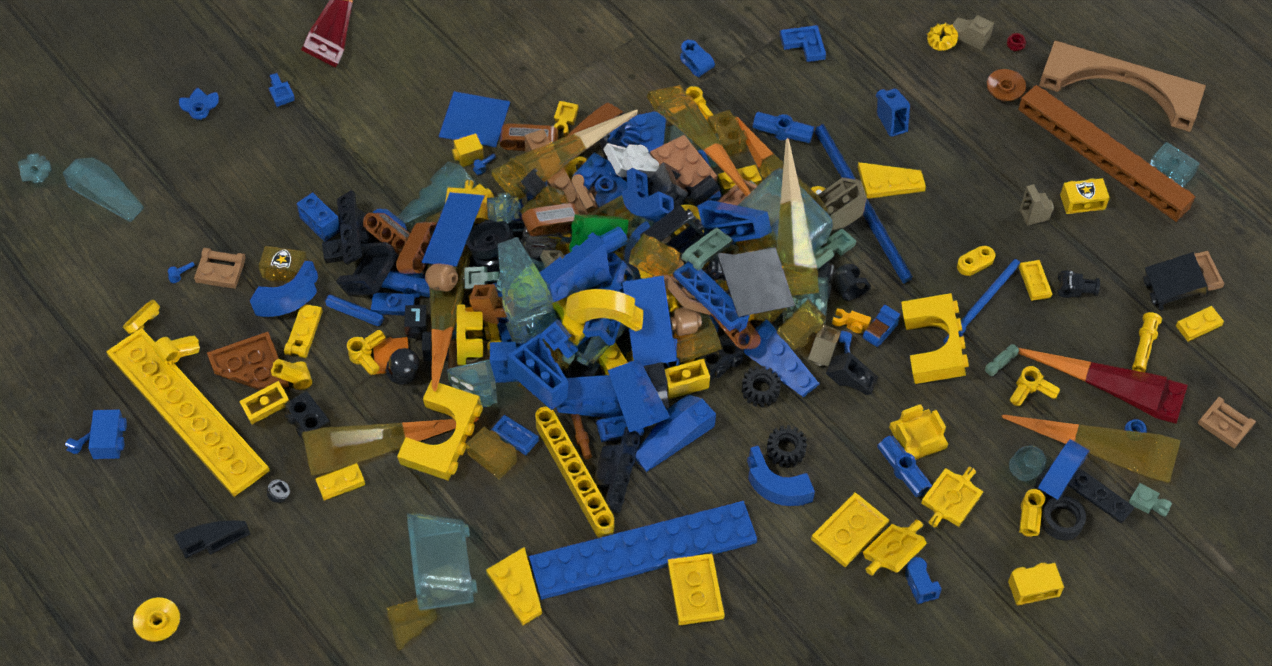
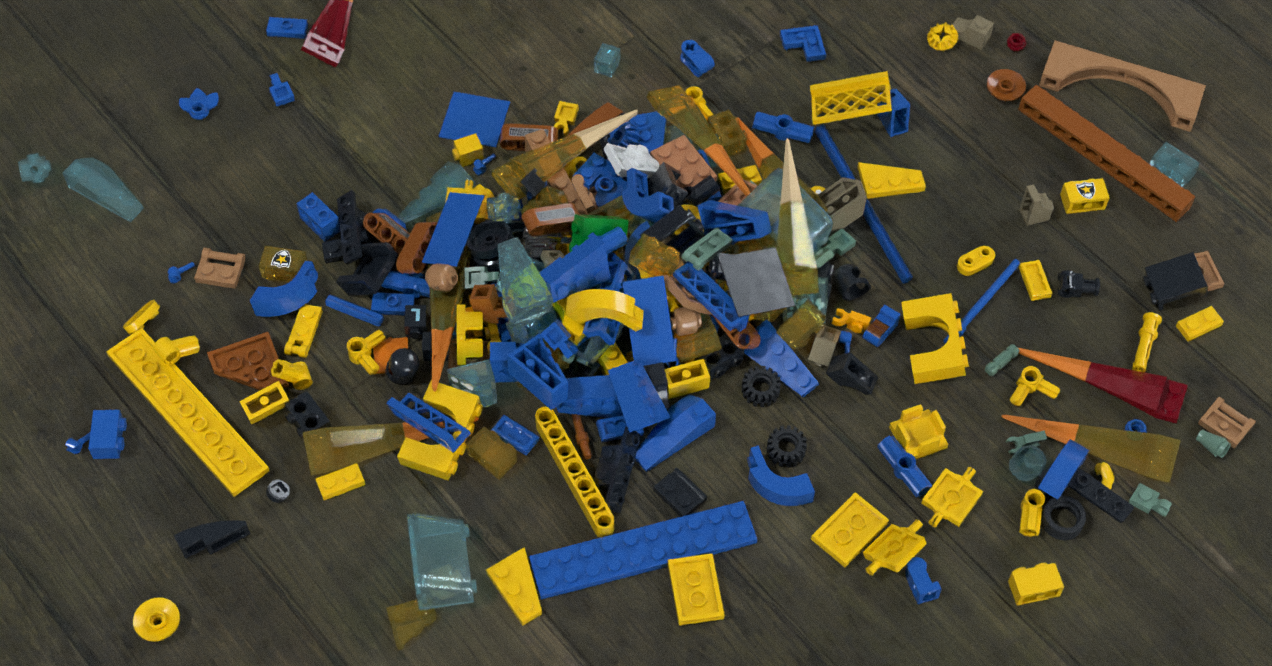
none -> blue plate [266,17,308,38]
none -> blue fence [386,393,471,453]
none -> clear light blue brick [594,43,620,77]
none -> black plate [653,467,707,517]
none -> yellow fence [810,71,892,125]
none -> sand green plate [1005,431,1047,454]
none -> yellow arm [1094,462,1115,490]
none -> sand green cone [1196,429,1231,458]

